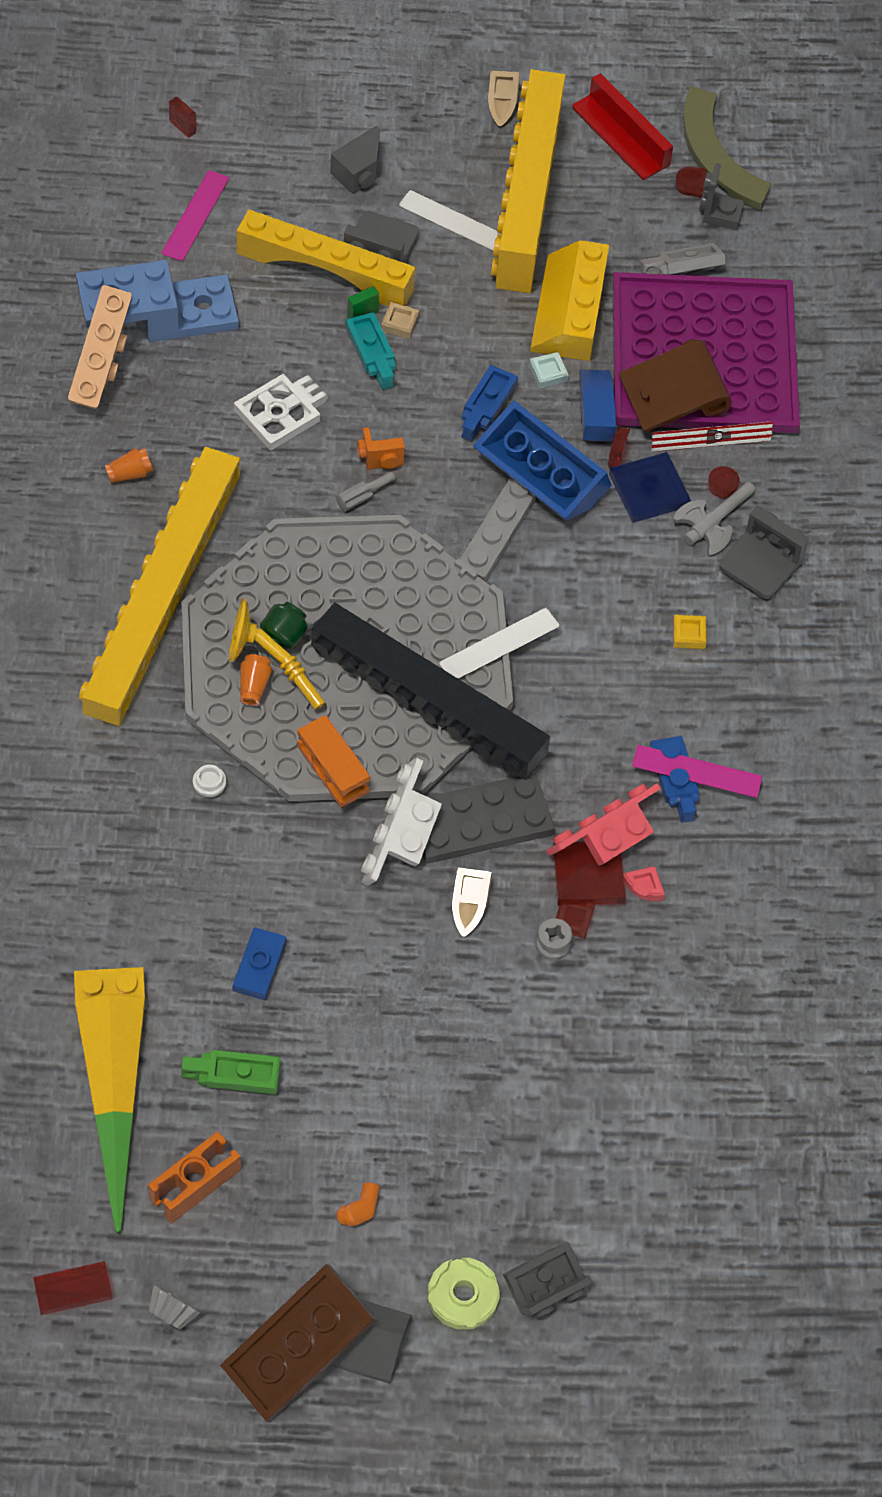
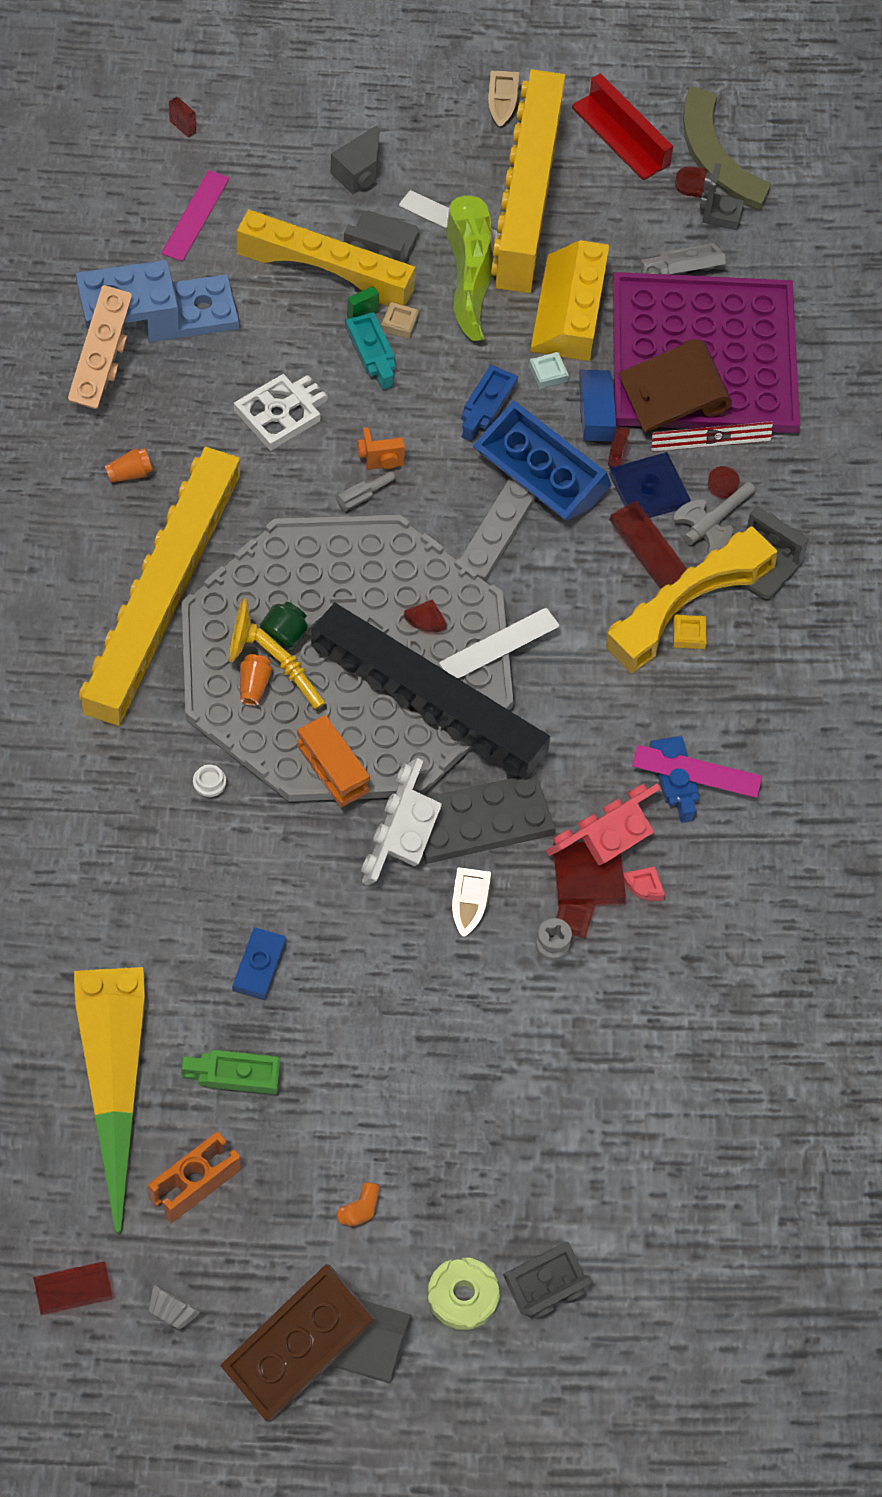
none -> clear red tile [403,599,447,632]
none -> lime animal [446,195,493,341]
none -> yellow arch [606,526,778,674]
none -> clear red tile [609,501,687,589]

